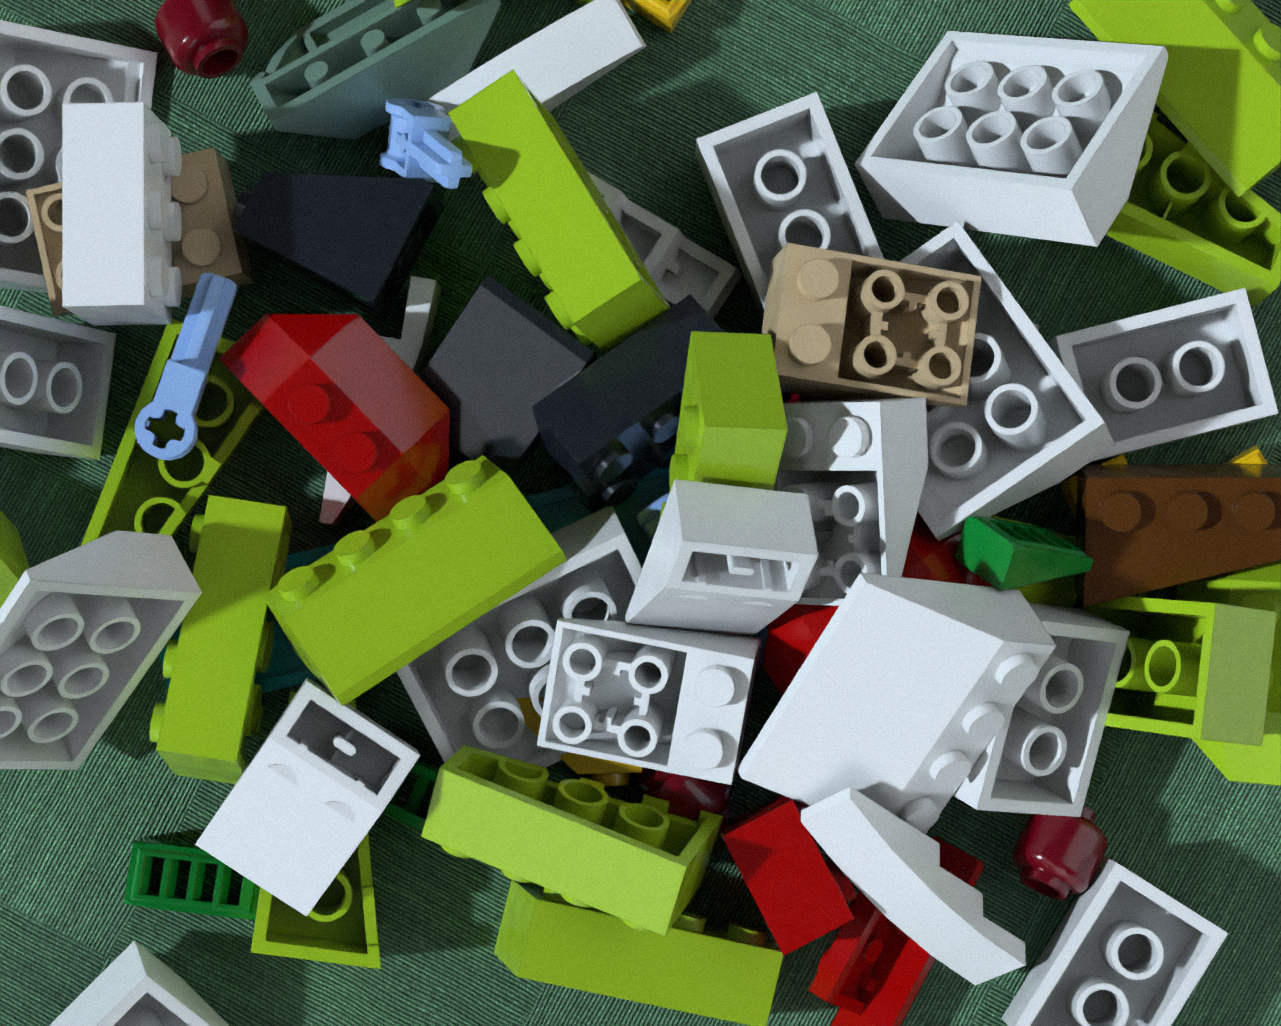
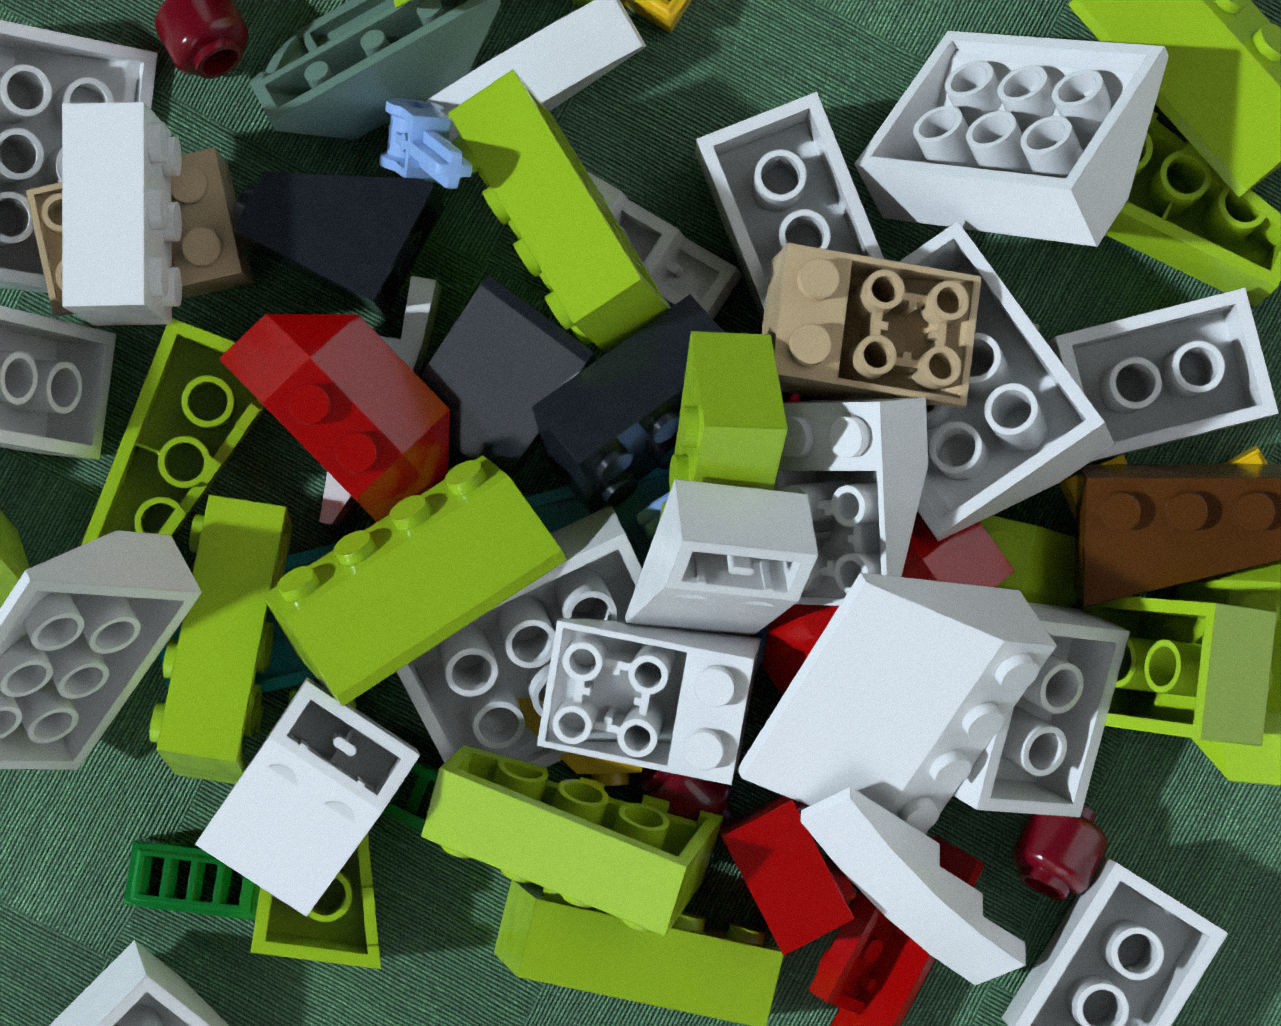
light blue connector [134,272,237,461] -> none
green slope [954,516,1094,591] -> none

